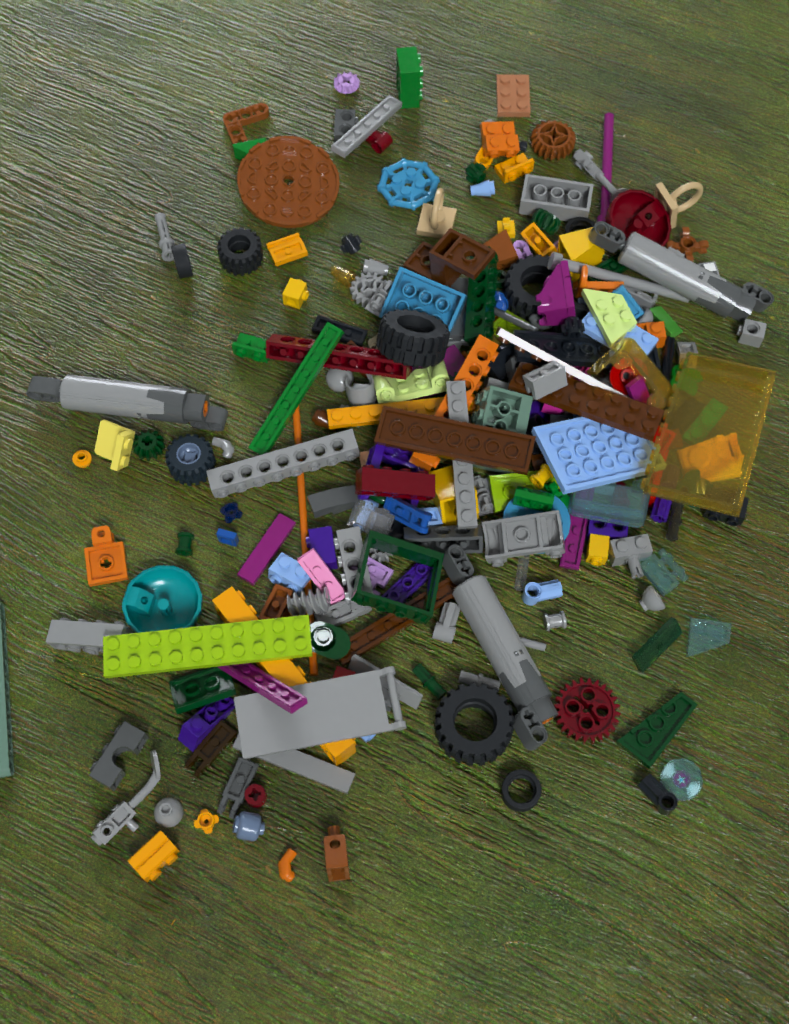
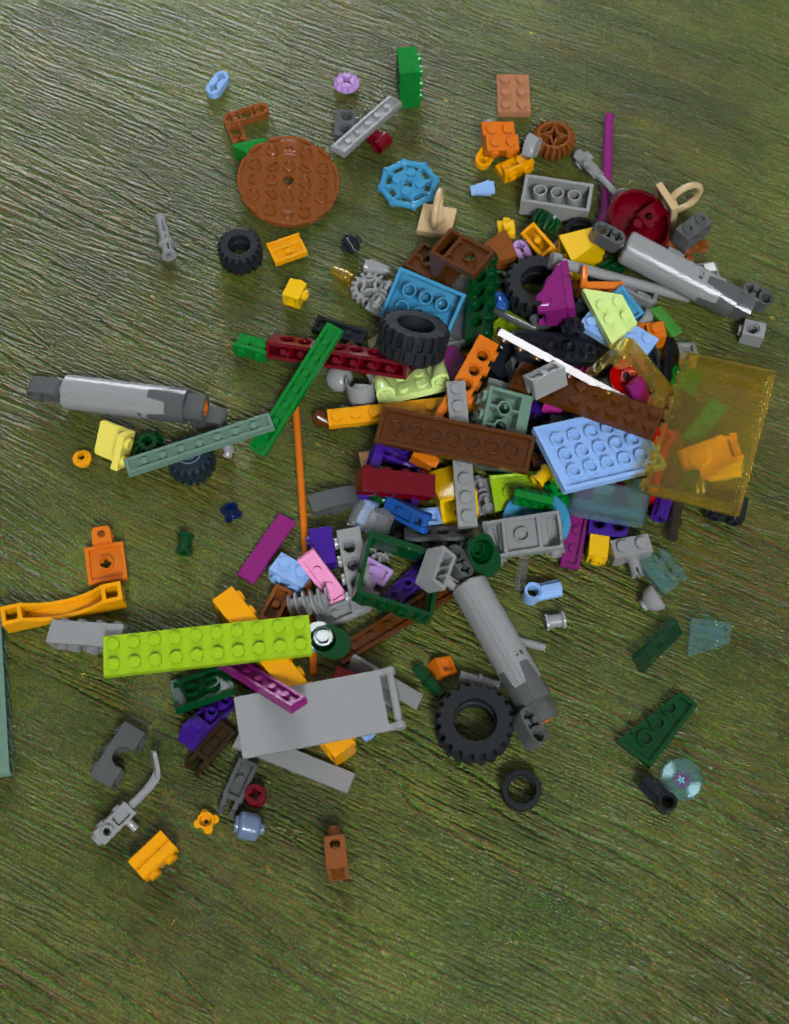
teal piece [122,565,203,633] -> none
light grey brick [154,798,184,828] -> none
black tyre [171,243,193,279] -> none
light grey brick [206,429,360,498] -> none
blue tile [216,528,239,547] -> none
orange arm [278,848,297,882] -> none
light grey piece [432,602,461,644] -> none
dark green gear [466,162,486,184] -> none
dark red gear [554,678,621,745] -> none
none -> light orange arch [0,581,127,633]
none -> sand green tile [123,412,275,478]
none -> light blue beam [206,71,229,99]
none -> light grey brick [415,545,459,593]
none -> orange slope [428,655,458,681]
none -> dark green piece [464,533,501,577]
none -> light grey hat [522,133,542,159]
none -> dark grey brick [672,211,713,253]

